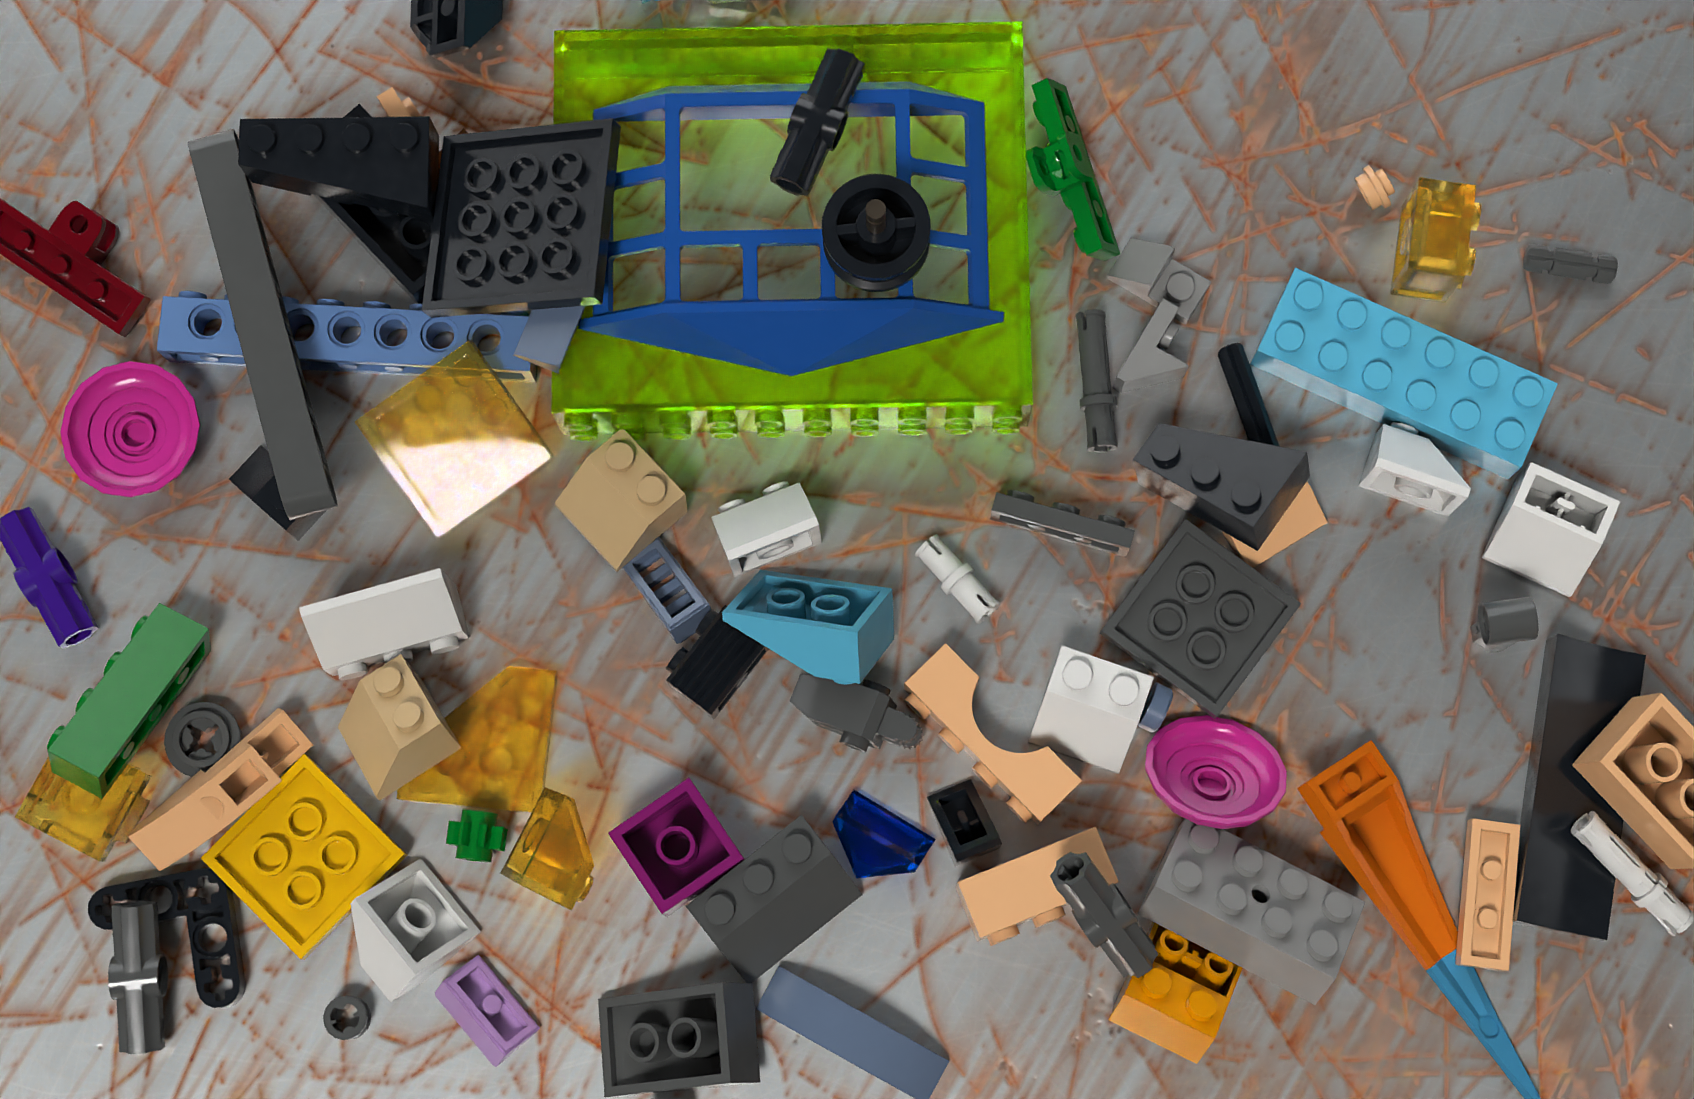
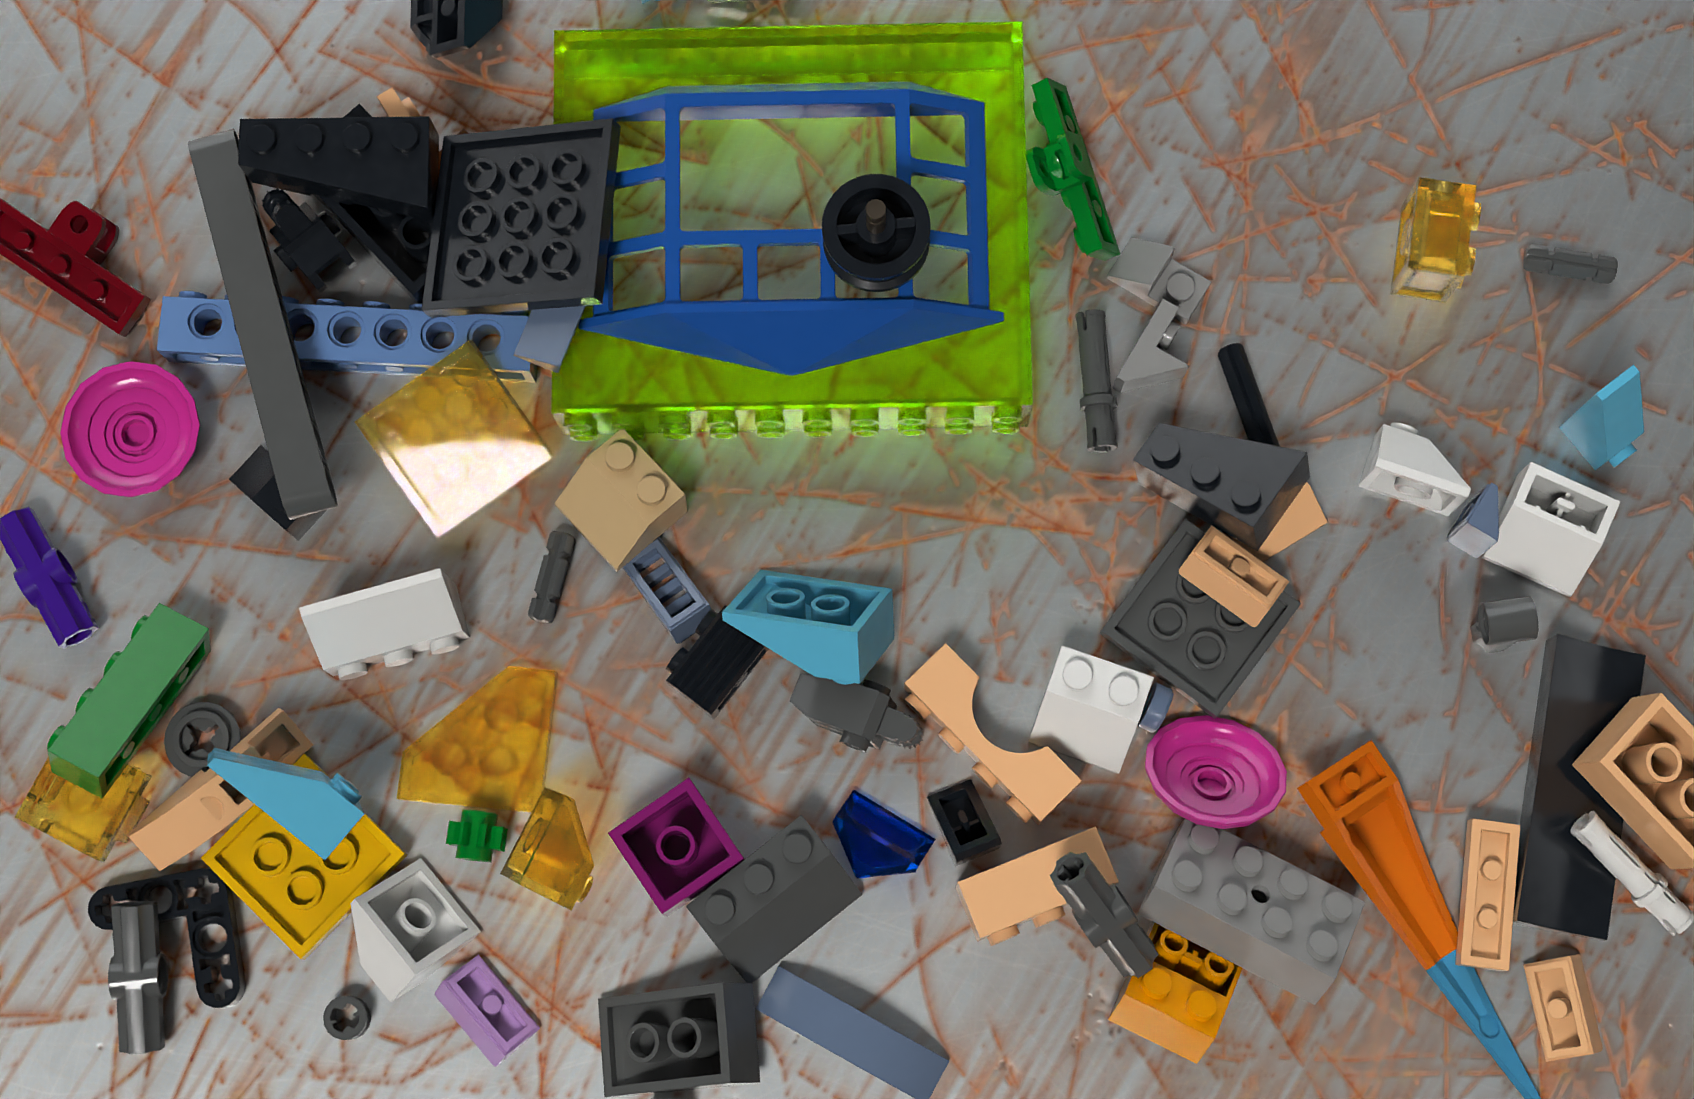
tan slope [338,654,461,801] -> none
white slope [711,481,822,577] -> none
black piece [770,48,865,197] -> none
white pin [915,534,1000,624] -> none
dark grey plate [990,490,1135,557] -> none
medium azure brick [1250,268,1558,480] -> none
light nougat plate [1354,165,1395,211] -> none
none -> medium azure slope [207,748,364,860]
none -> black hinge [262,188,357,293]
none -> dark grey axle [528,531,576,623]
none -> light nougat slope [1179,525,1290,627]
none -> sand blue slope [1447,483,1499,558]
none -> light nougat slope [1523,954,1603,1062]
none -> medium azure slope [1559,365,1644,471]

